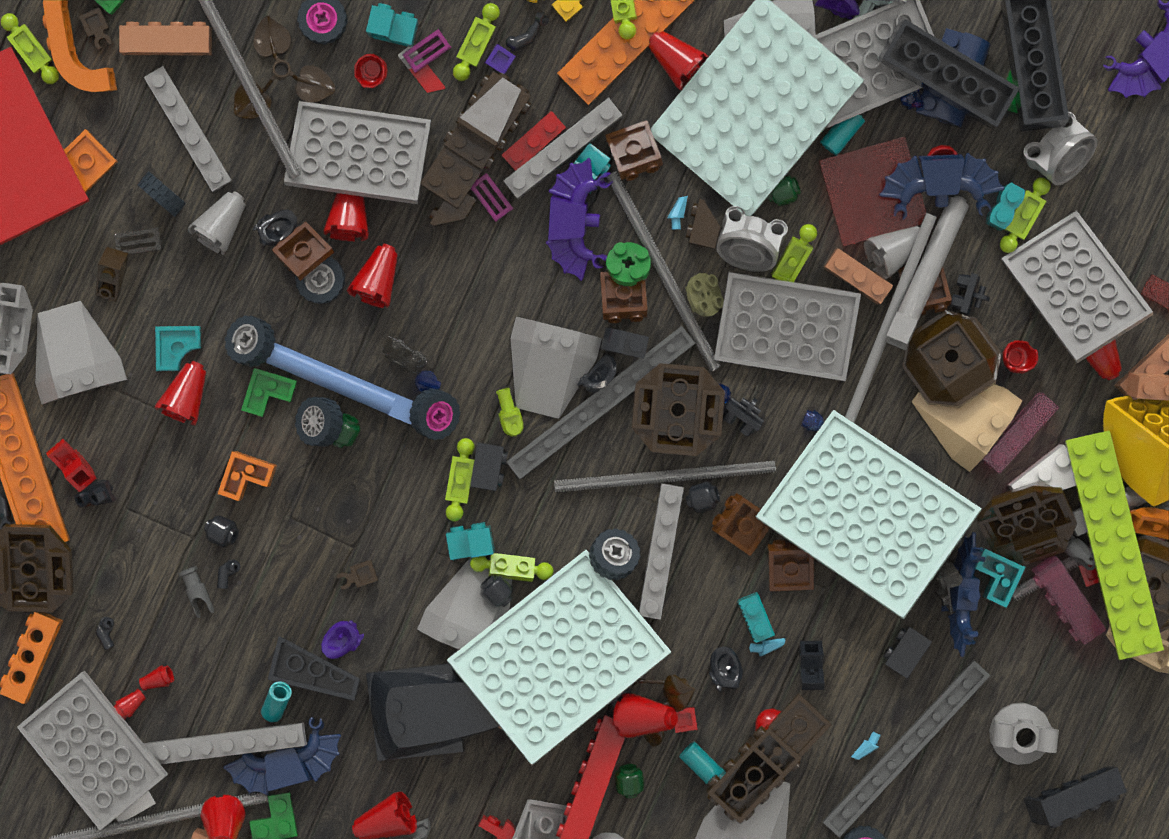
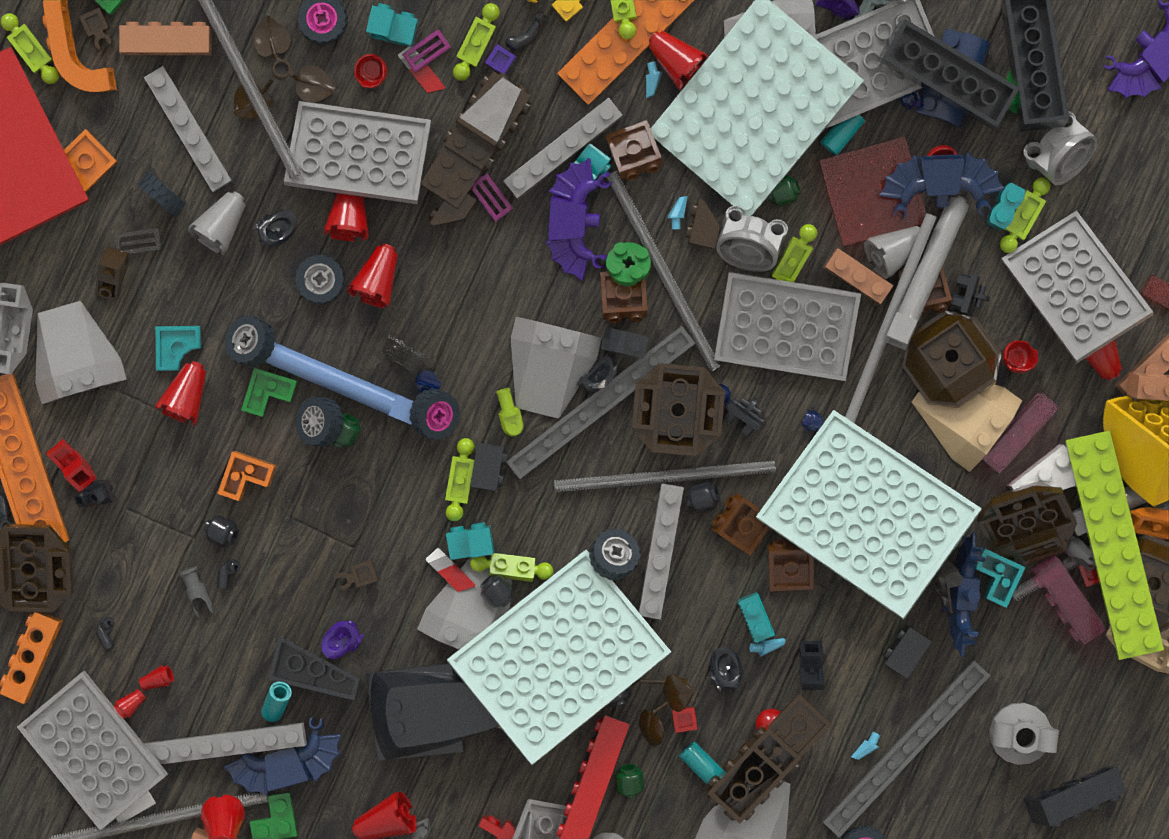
reddish brown plate [272,222,334,281] -> none
red plate [502,111,566,171] -> none
red cone [613,693,678,738] -> none
olive plate [685,273,724,317] -> none
none -> sticker [426,548,476,592]
none -> medium azure bar [646,62,662,98]

